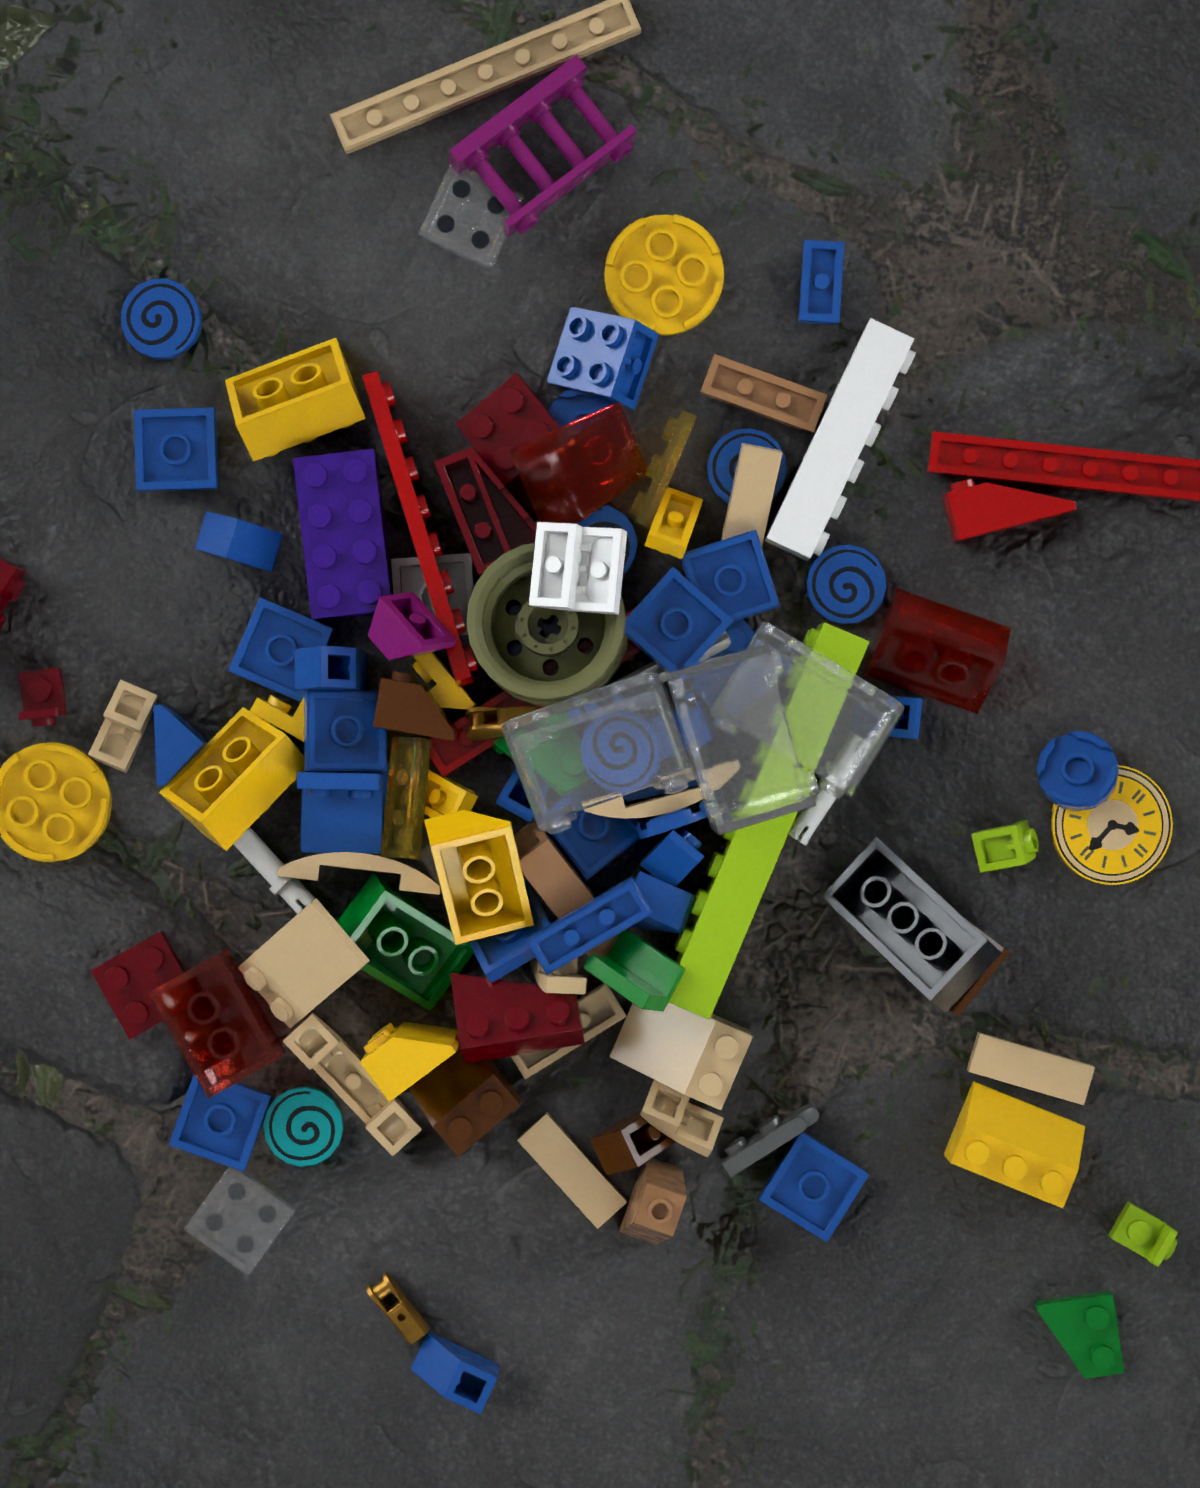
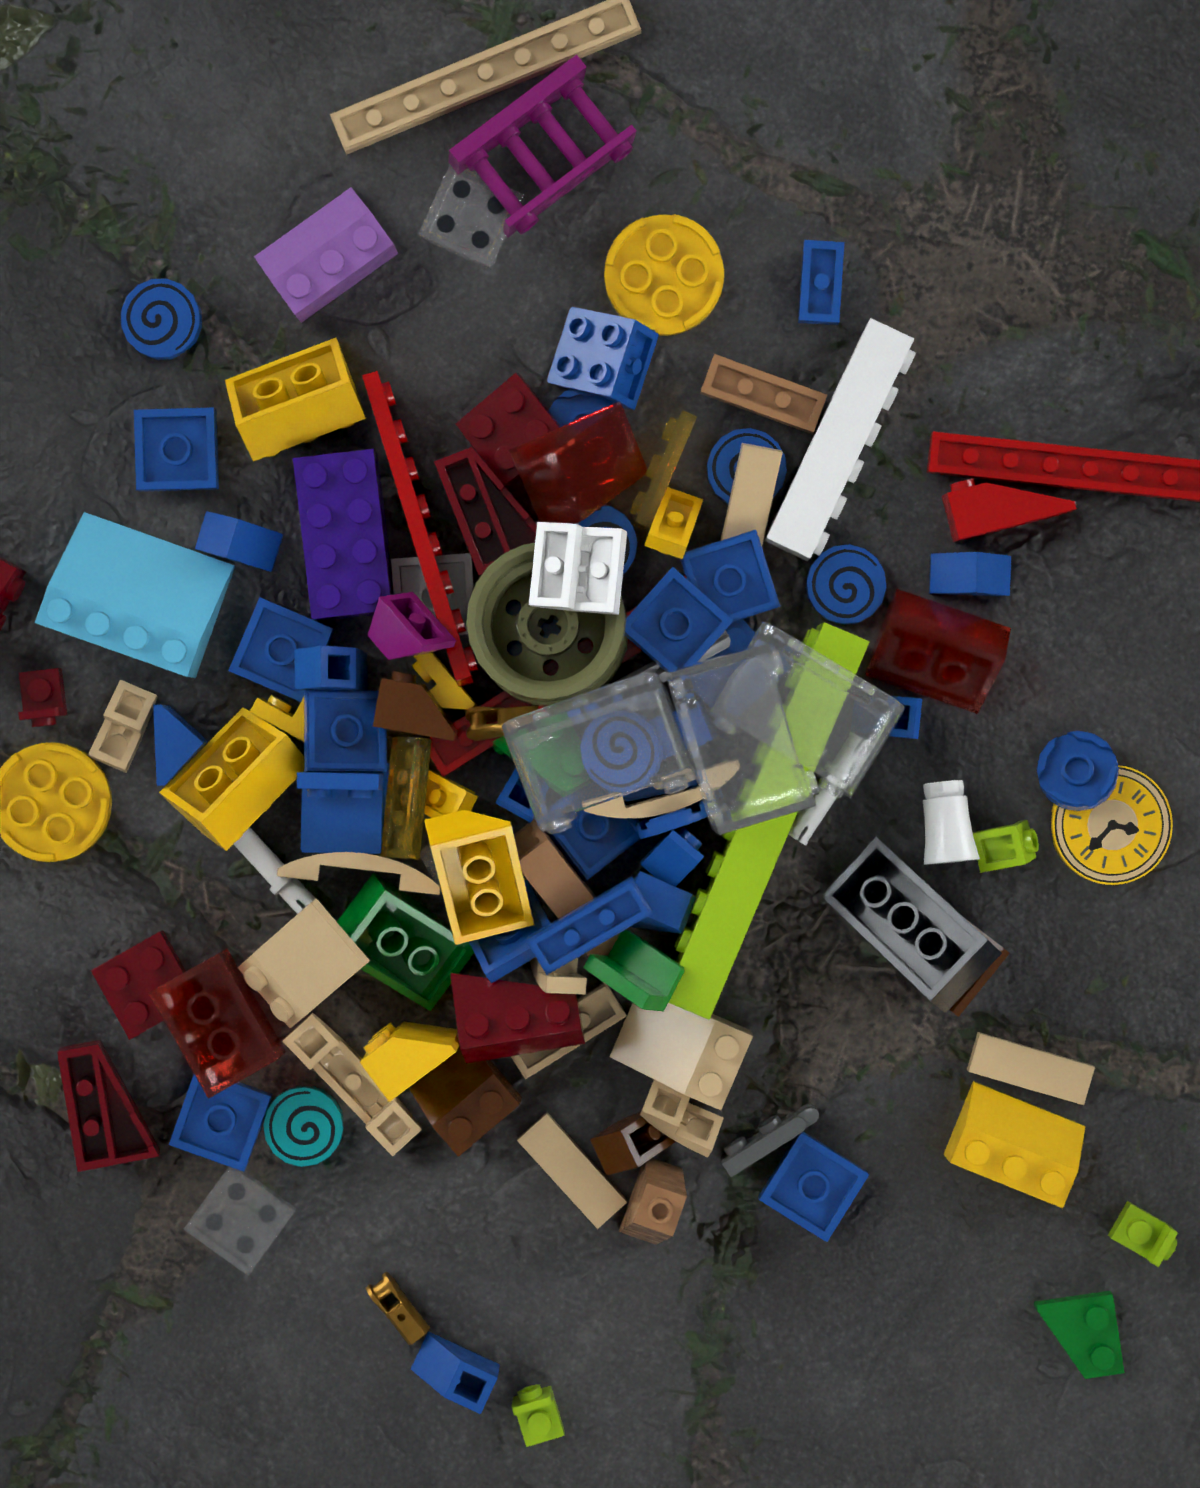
none -> medium azure slope [35,512,235,678]
none -> dark red wedge [57,1040,160,1172]
none -> medium lavender slope [254,187,398,323]
none -> lime bracket [511,1384,565,1447]
none -> white plant [923,780,980,865]
none -> blue slope [929,552,1011,596]

